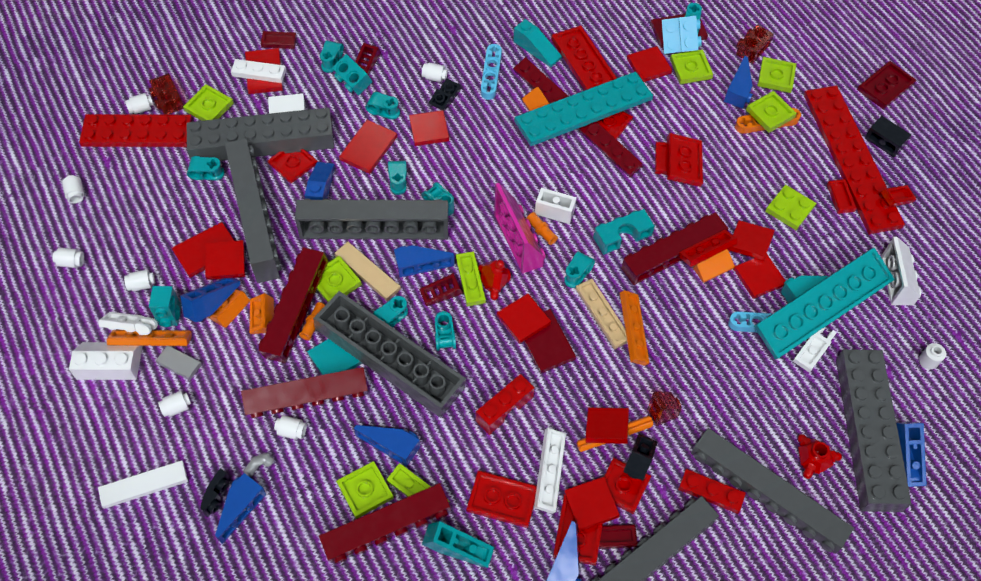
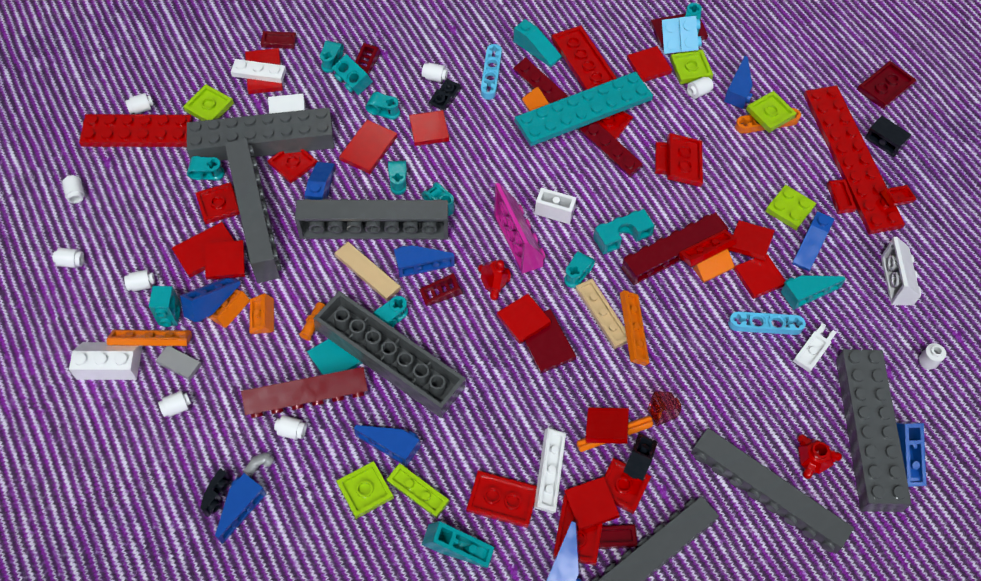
white hinge [98,312,158,335] -> none
white tile [98,461,188,509] -> none
clear red brick [148,73,184,115] -> none
dark red brick [258,247,328,364] -> none
lime plate [317,256,362,302] -> none
dark red brick [319,483,451,564] -> none
teal piece [435,311,456,351] -> none
lime plate [456,251,486,307] -> none
red arch [475,374,535,435] -> none
orange pin [526,212,558,245] -> none
red plate [678,469,746,514] -> none
clear red brick [736,24,774,64] -> none
teal plate [754,247,895,359] -> none
lime plate [757,57,797,93] -> none
none -> red tile [195,182,240,225]
none -> white brick [687,77,713,99]
none -> blue slope [792,211,834,272]

